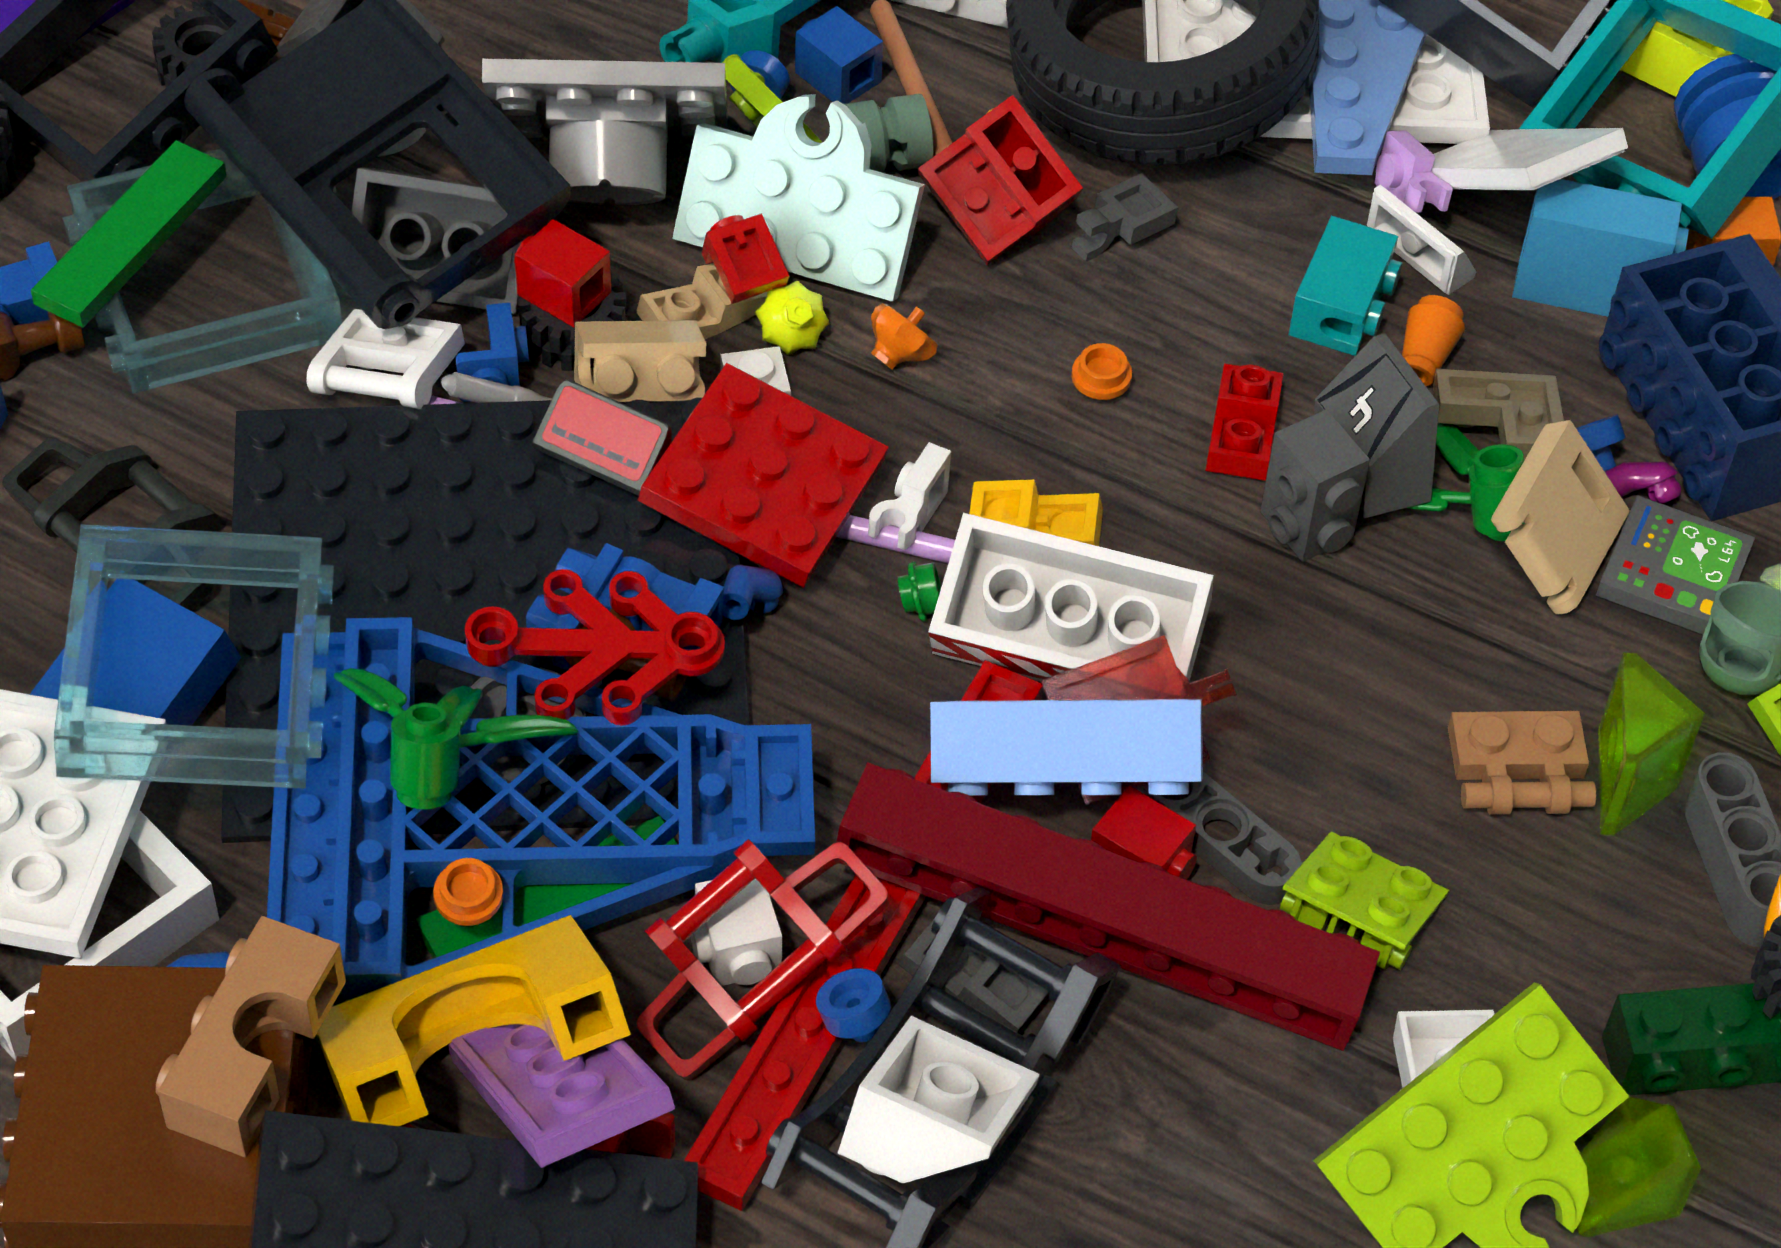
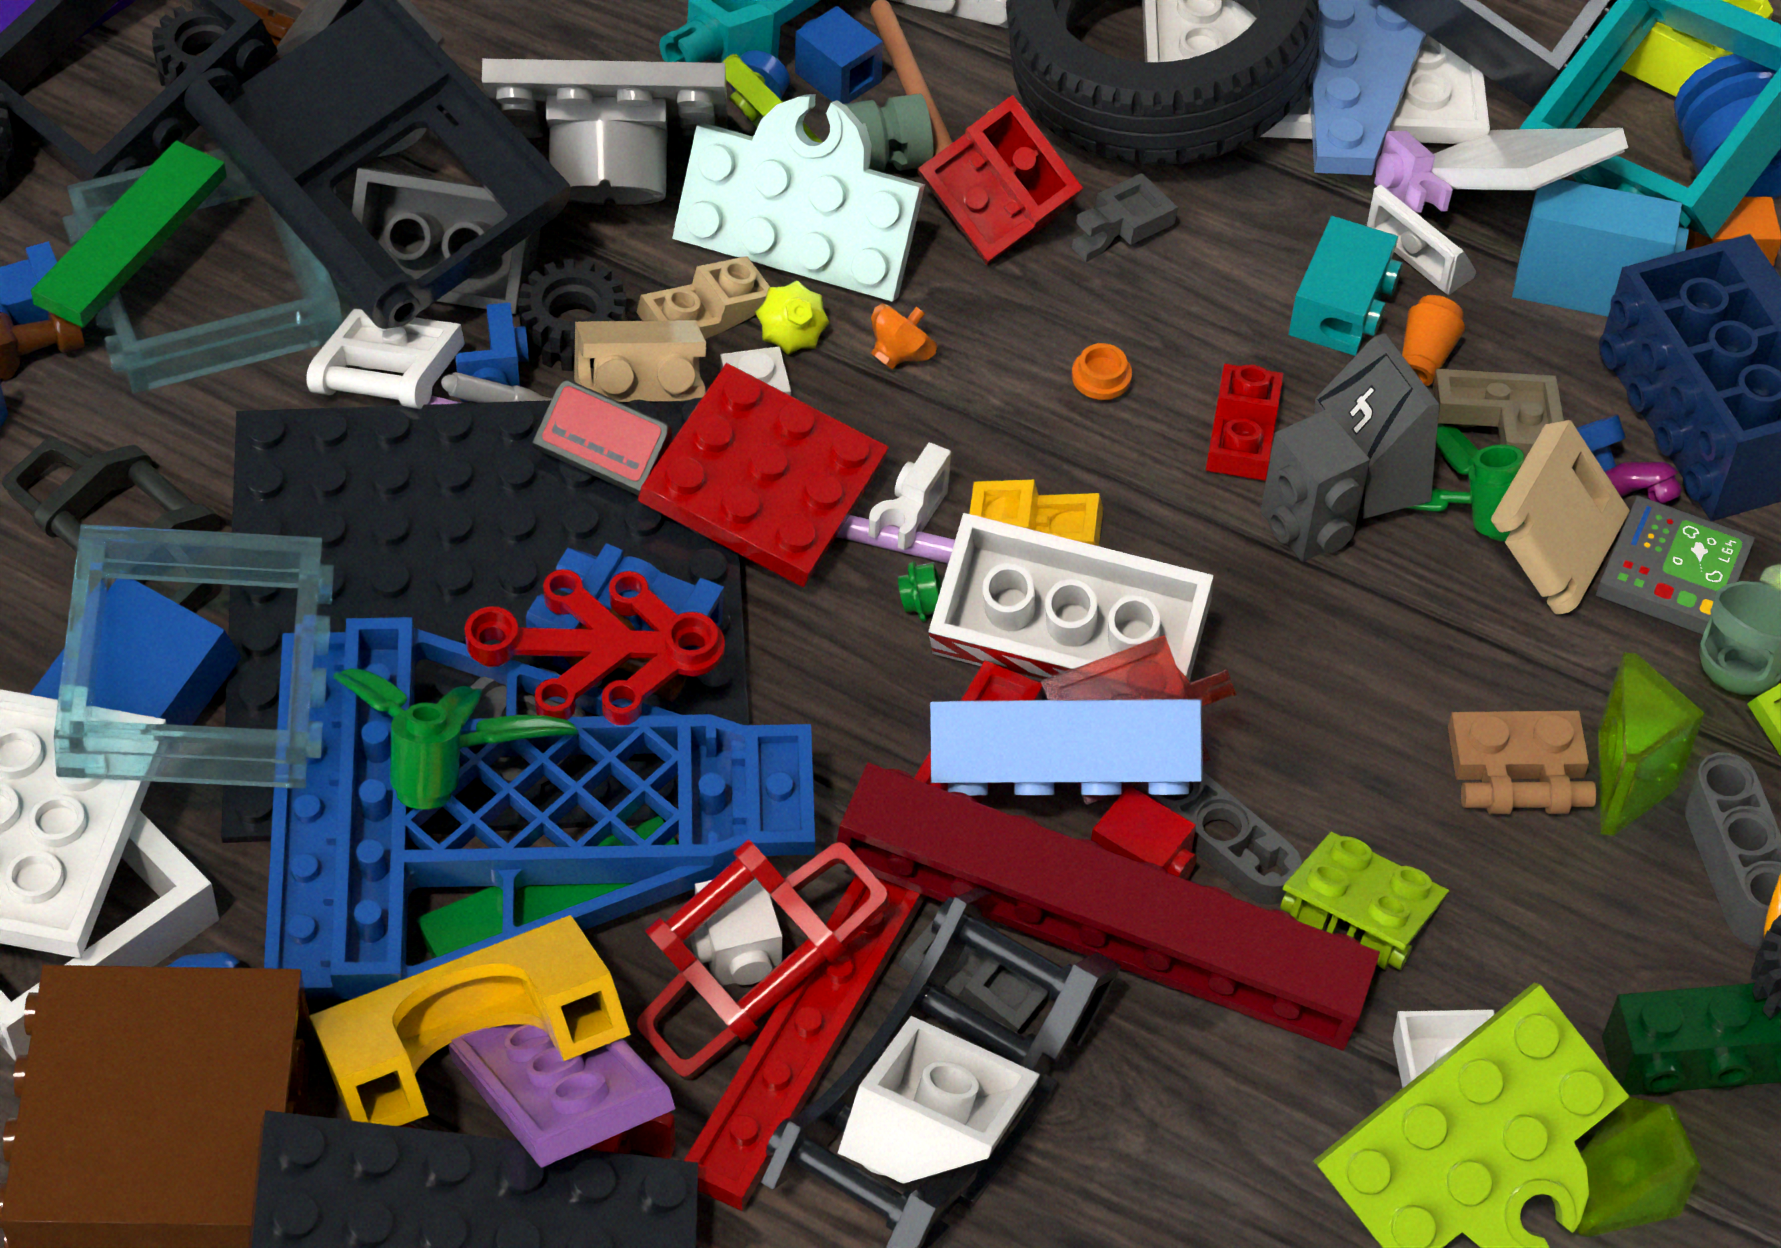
medium nougat arch [156,916,346,1158] -> none
orange plate [433,858,503,926] -> none
red brick [514,219,611,328] -> none
red bracket [701,213,789,304] -> none
blue arm [723,565,783,620] -> none
blue tile [816,968,891,1042] -> none

